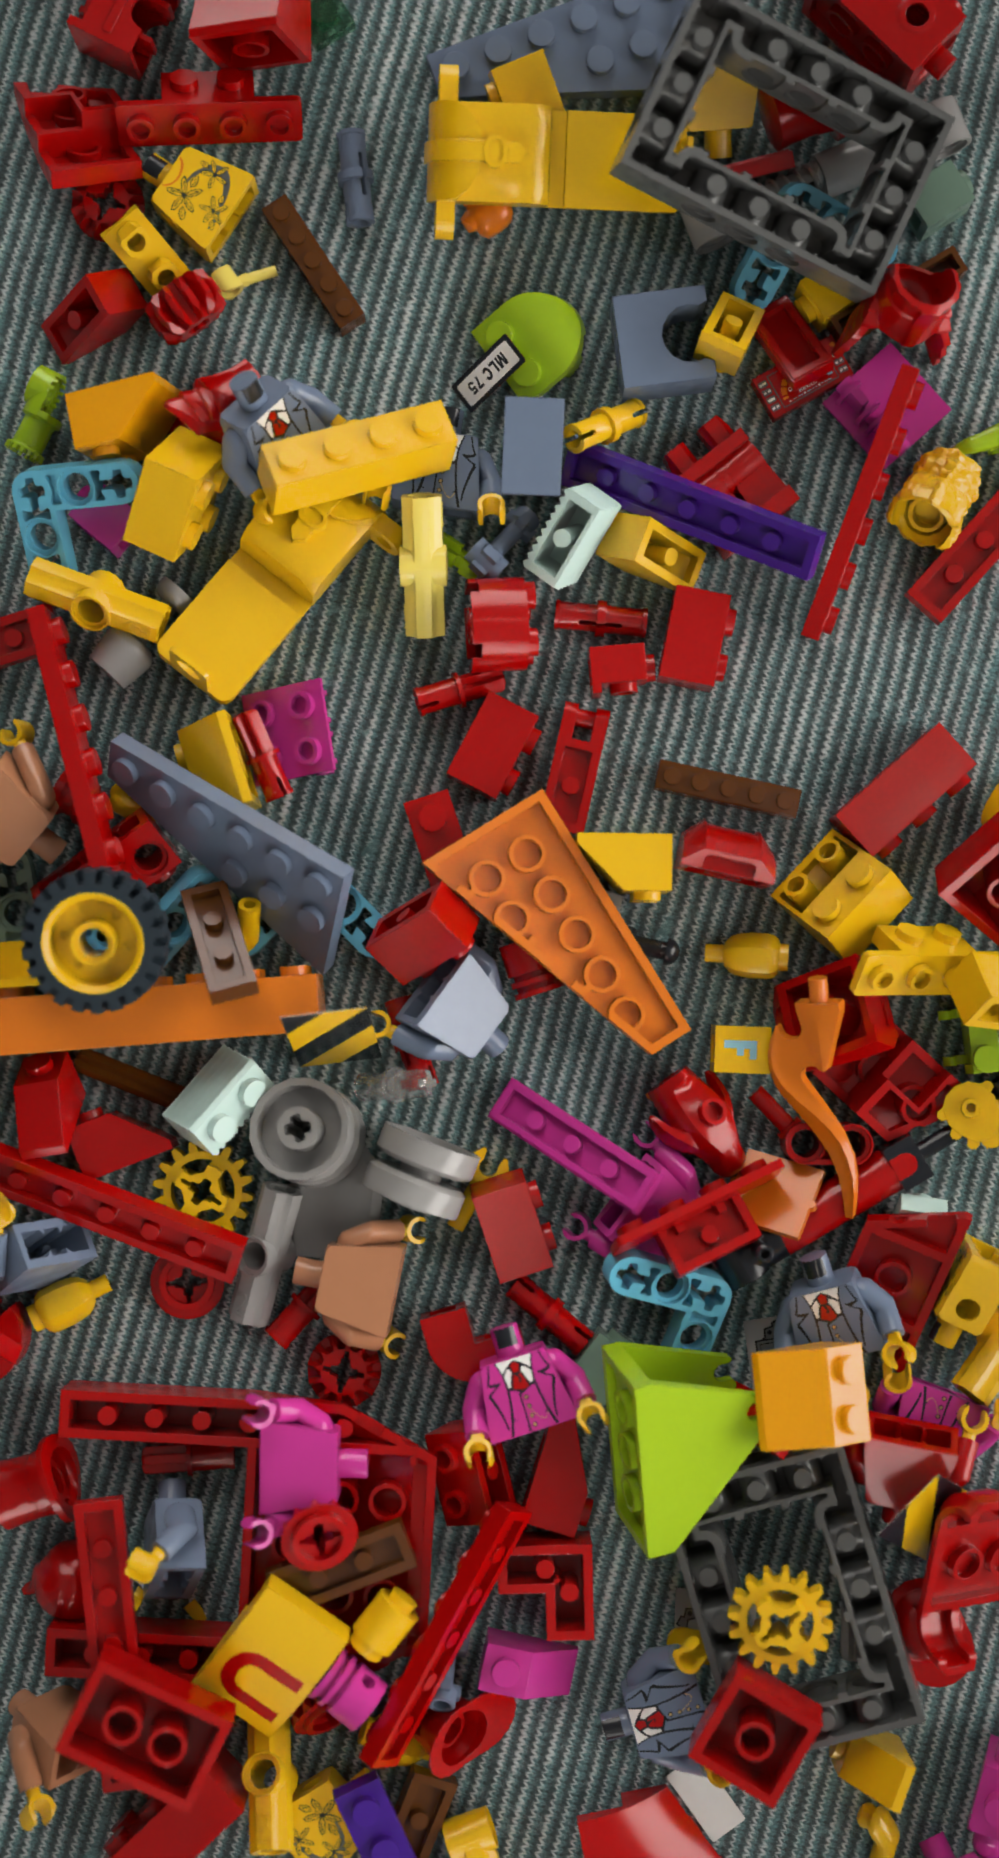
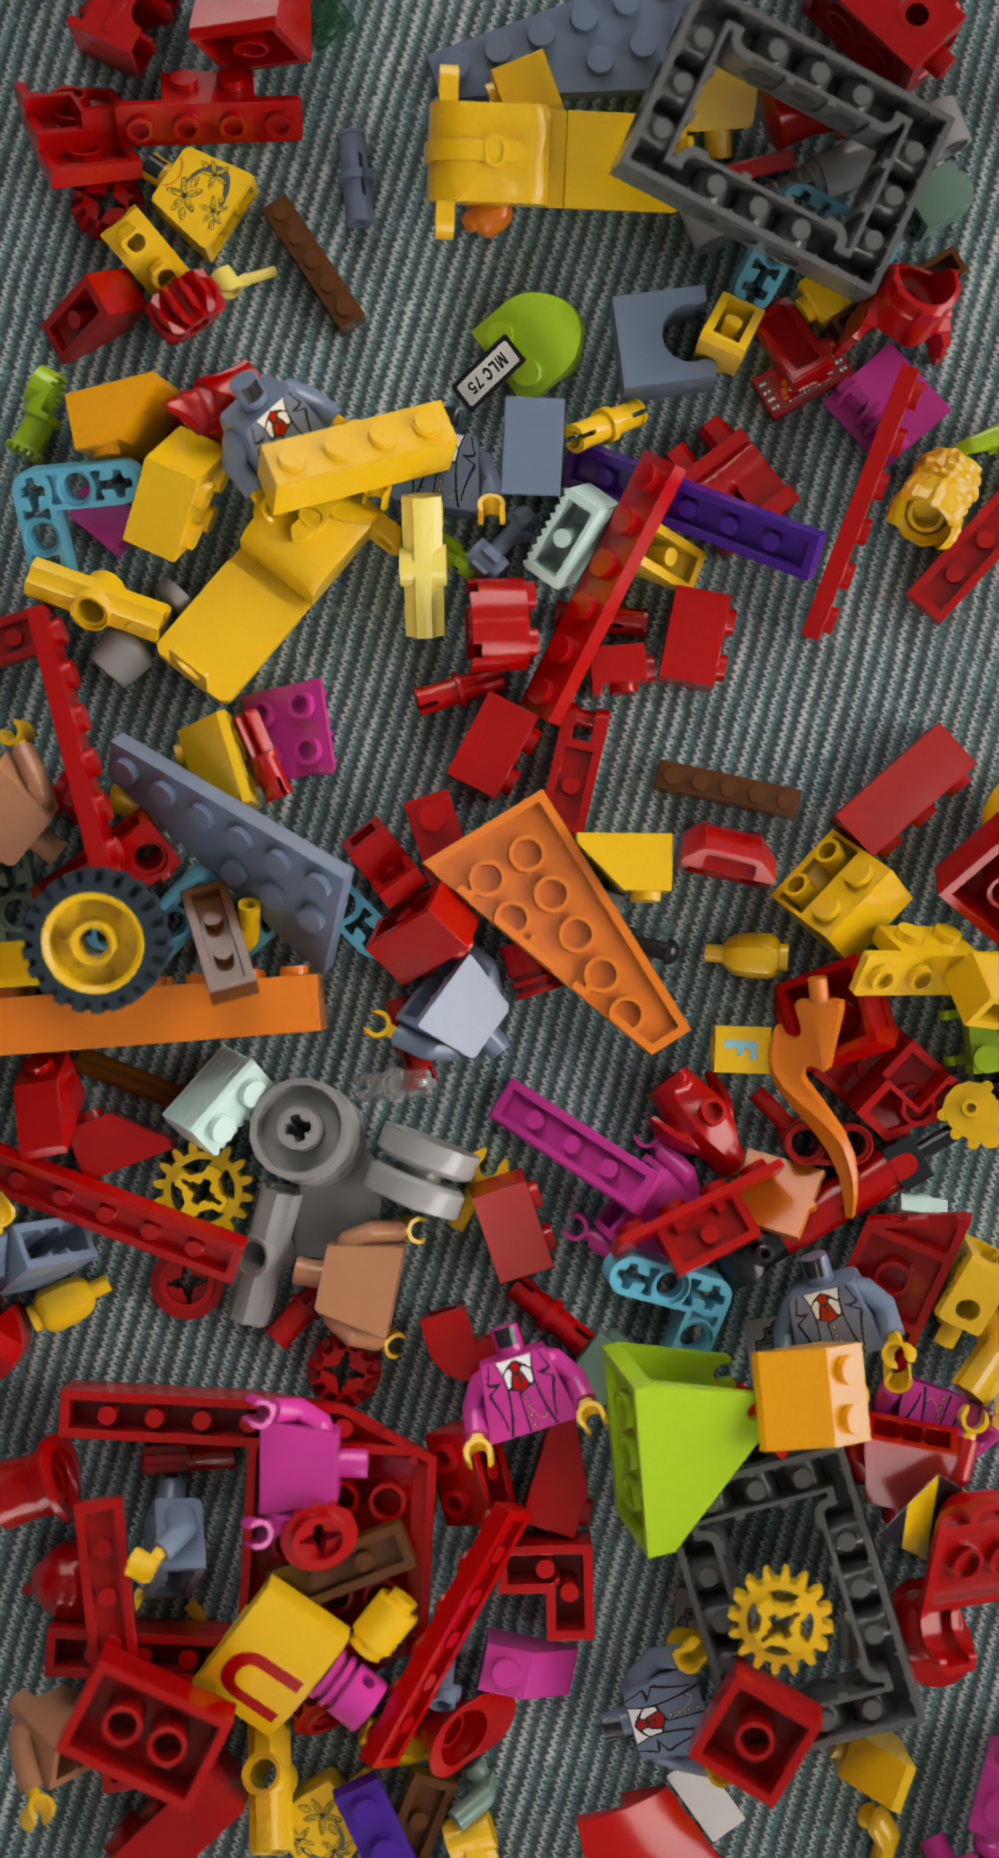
sticker [280,1007,382,1067] -> none
none -> red brick [341,815,429,910]
none -> sand green arm [448,1758,496,1831]
none -> red plate [520,450,687,726]

